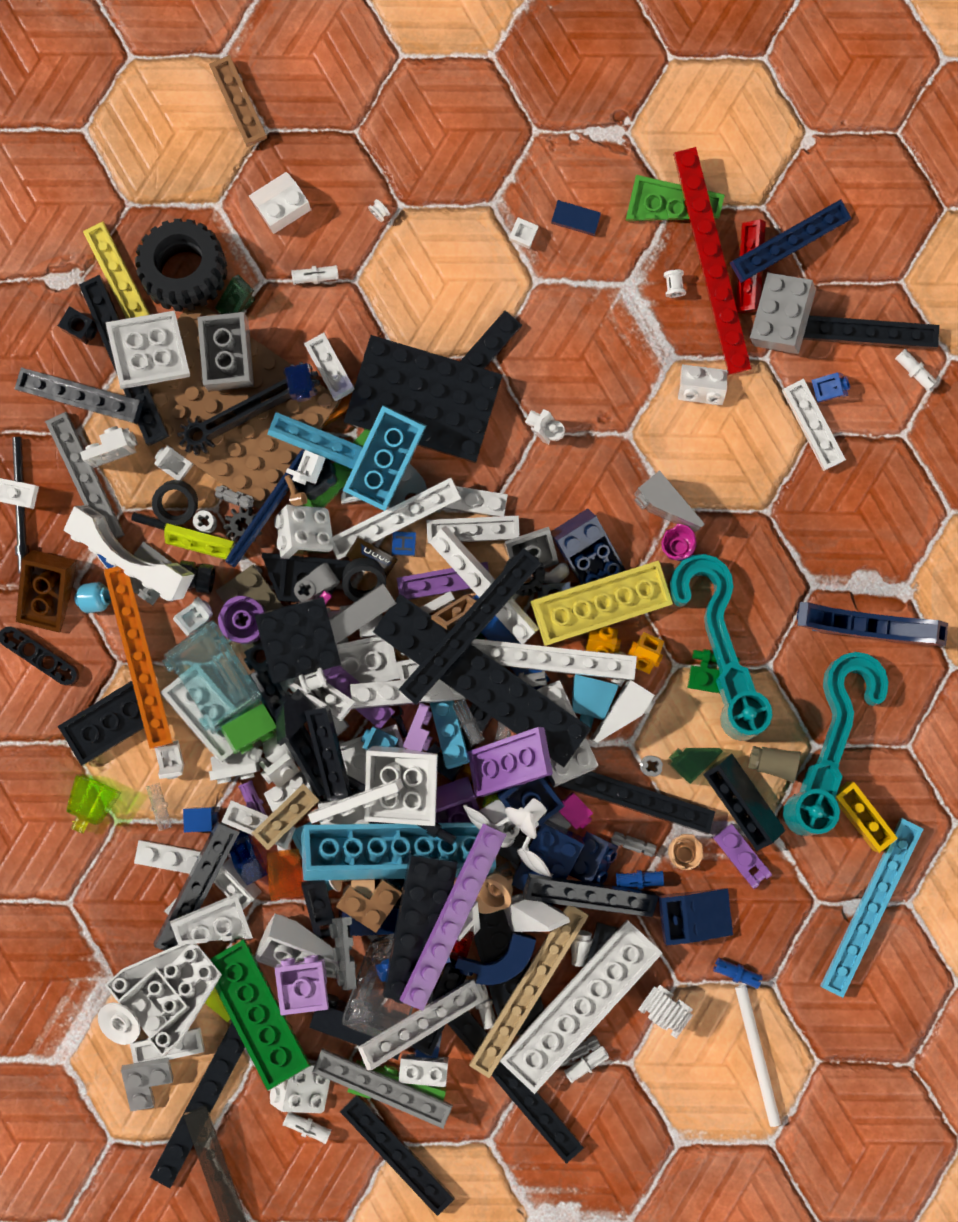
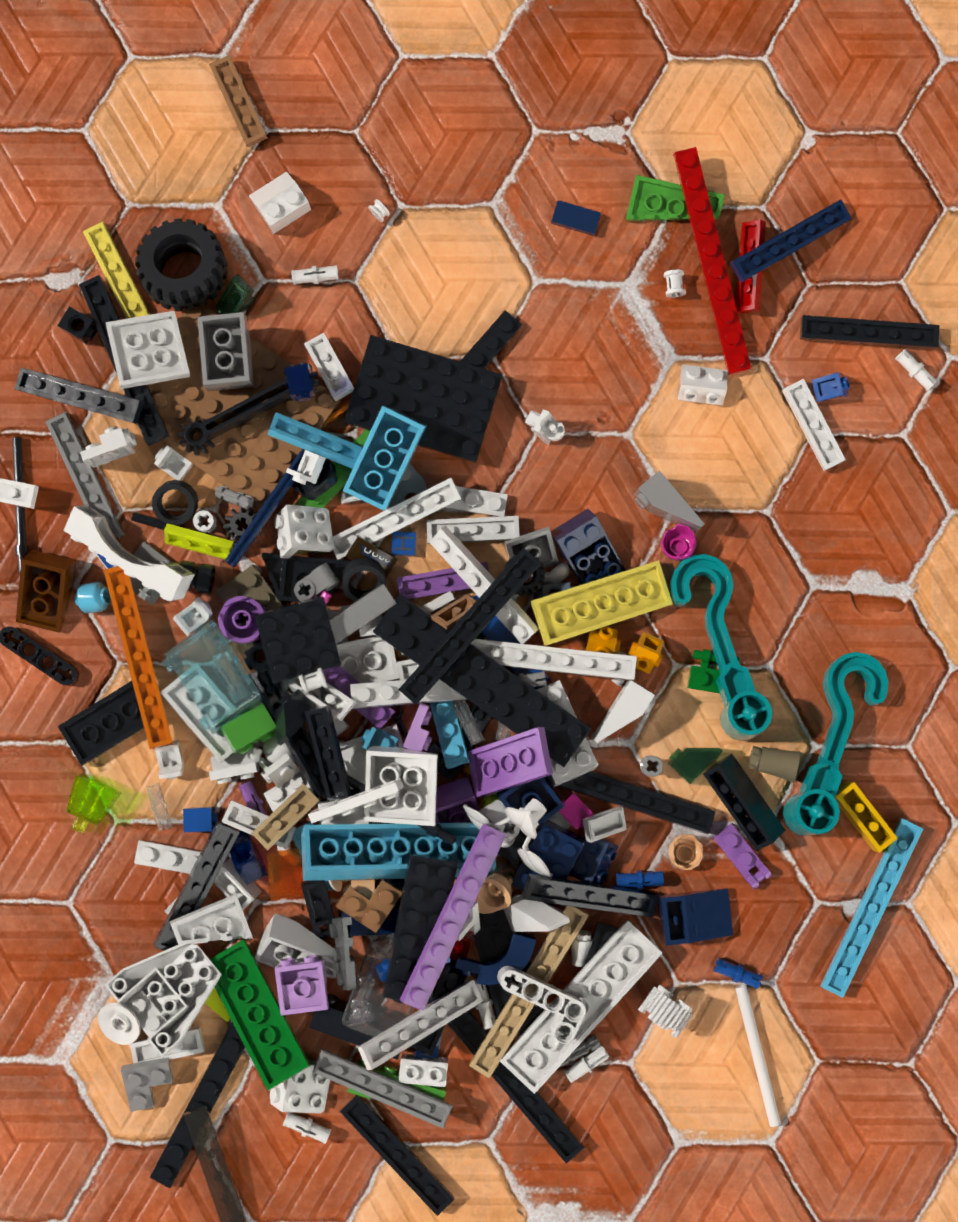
medium nougat hand [285,475,307,506] -> none
white plate [509,217,539,249] -> none
medium azure torso [572,674,618,729] -> none
light grey axle [611,831,656,857] -> none
light grey brick [750,273,816,354] -> none
dark blue arch [797,602,948,646] -> none
none -> white beam [497,966,586,1044]
none -> white tile [582,807,627,843]

